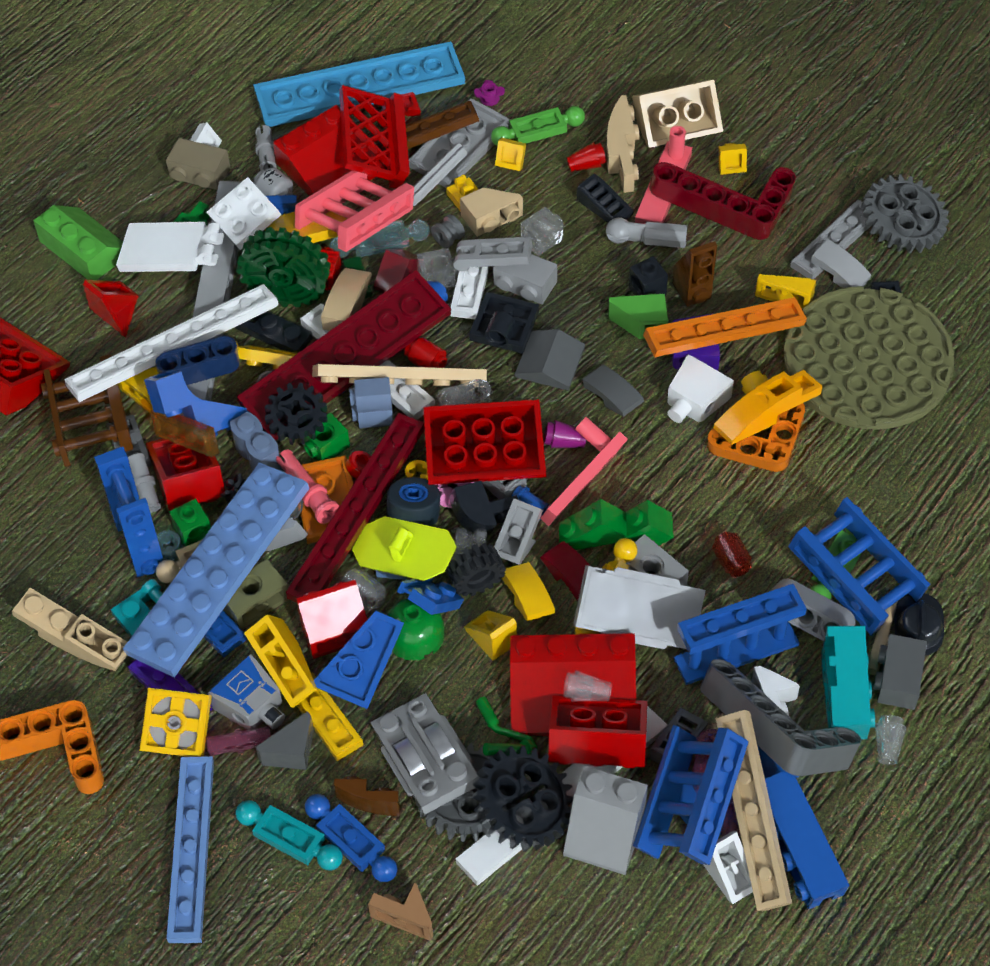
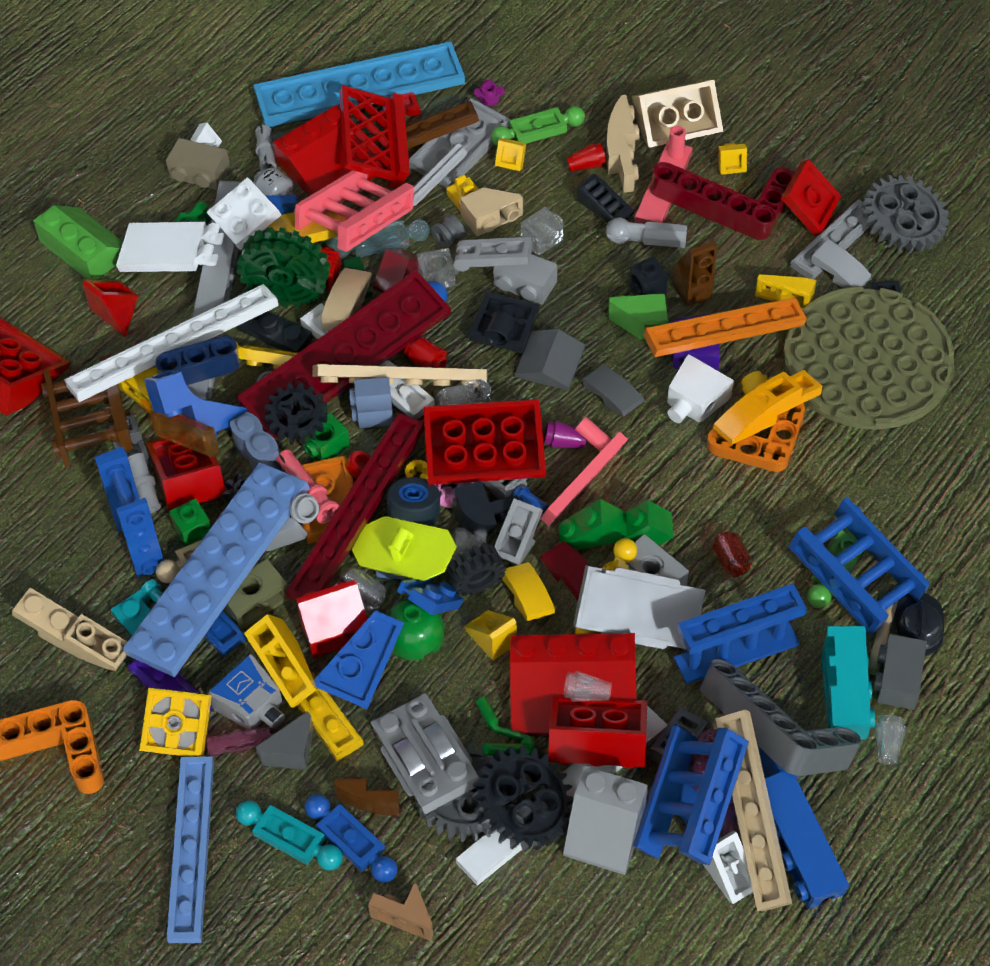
clear light blue bush [157,530,182,560] -> none
white plate [450,266,490,320] -> none
white slope [752,666,800,716] -> none
light grey beam [770,578,856,641] -> none
none -> light grey plate [289,493,319,523]
none -> red plate [781,159,841,236]

